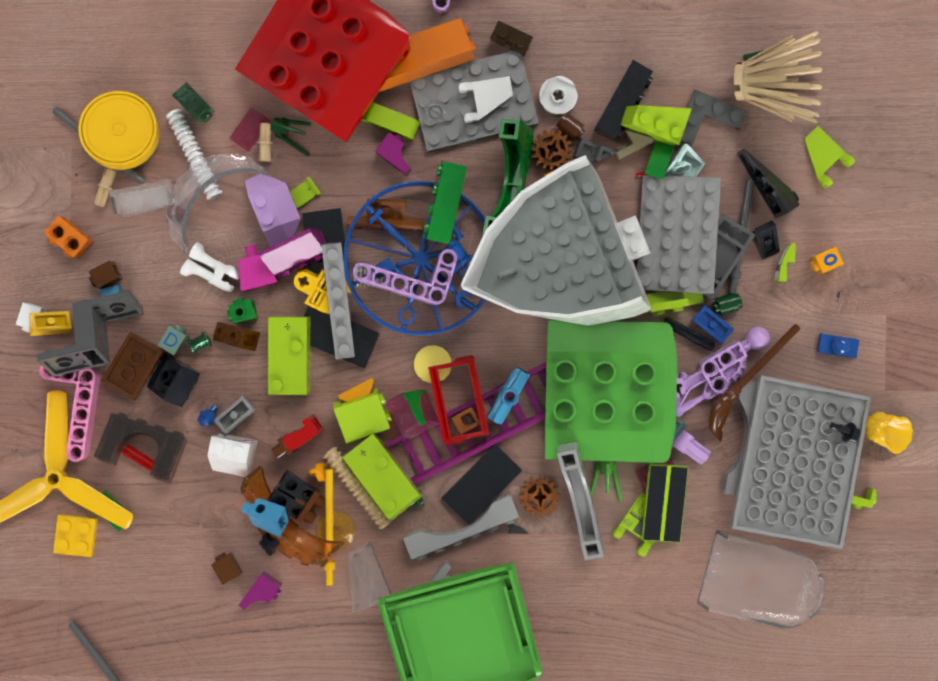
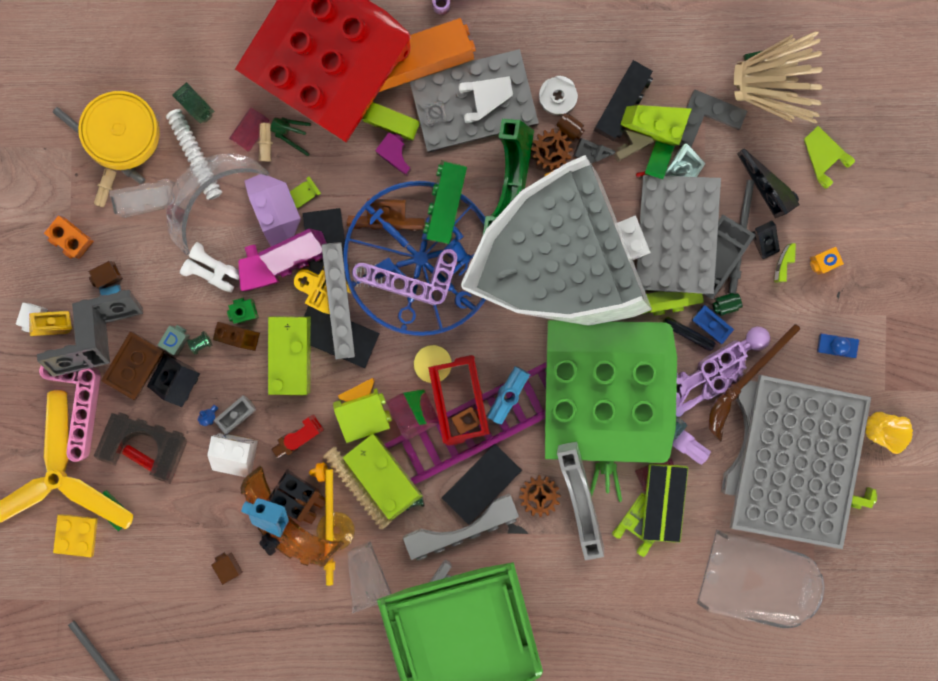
magenta arch [238,571,282,610] -> none
dark brown piece [490,20,533,56] -> none
black piece [829,422,860,443] -> none

